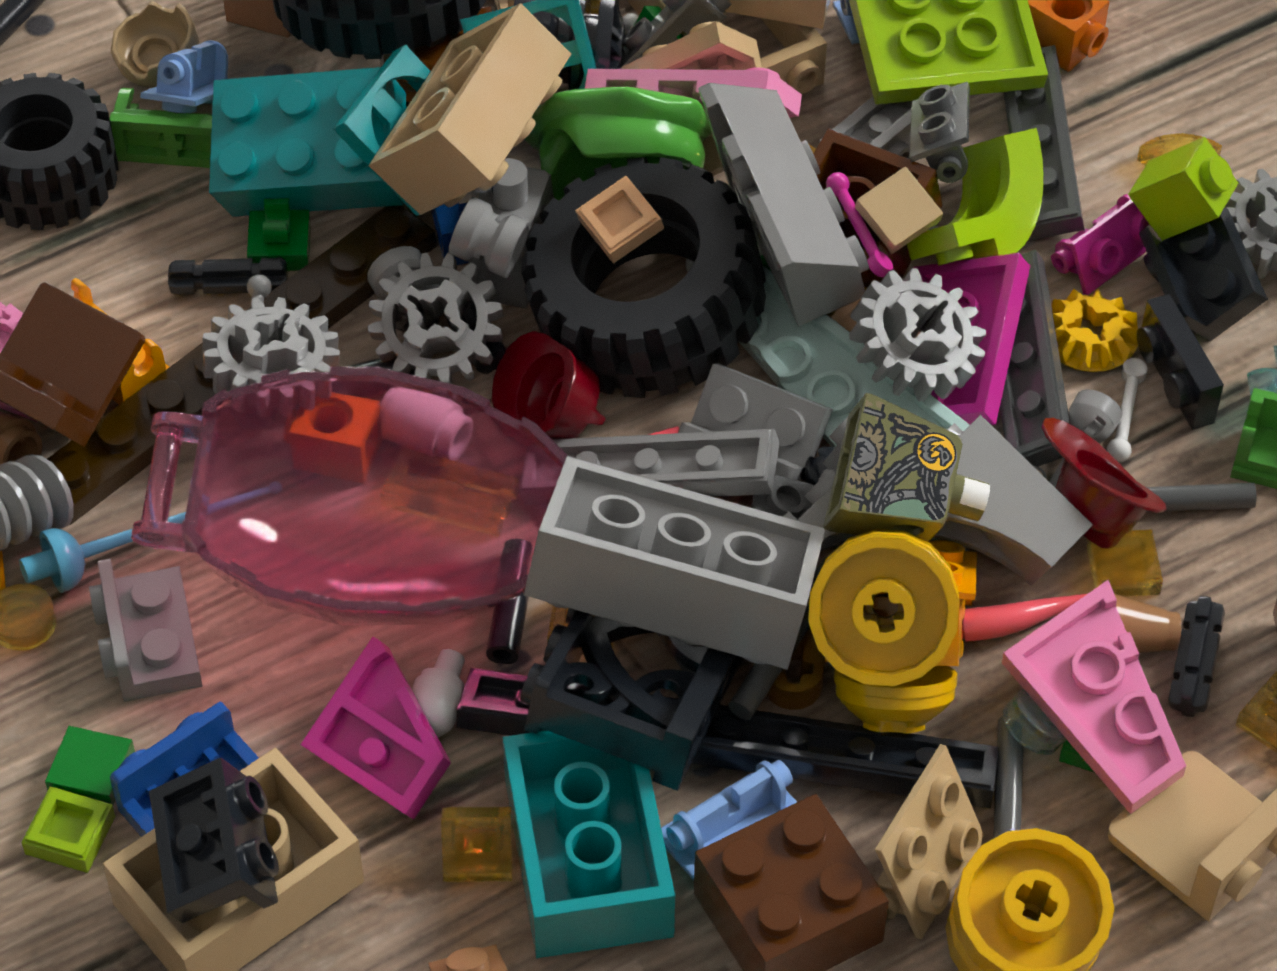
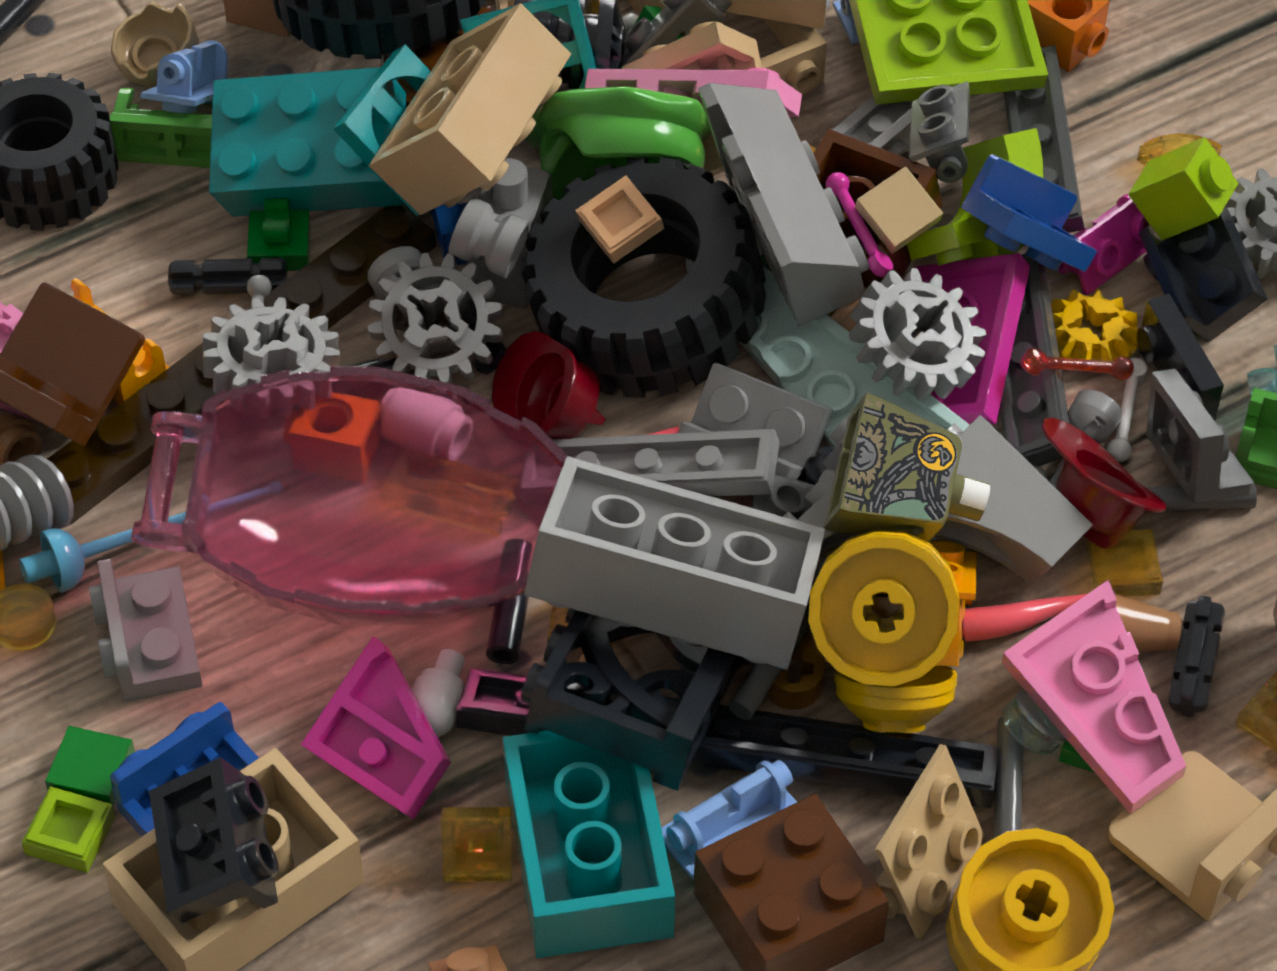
none -> blue bracket [961,154,1097,272]
none -> clear red hinge [1020,348,1134,381]
none -> dark grey bracket [1146,369,1253,503]

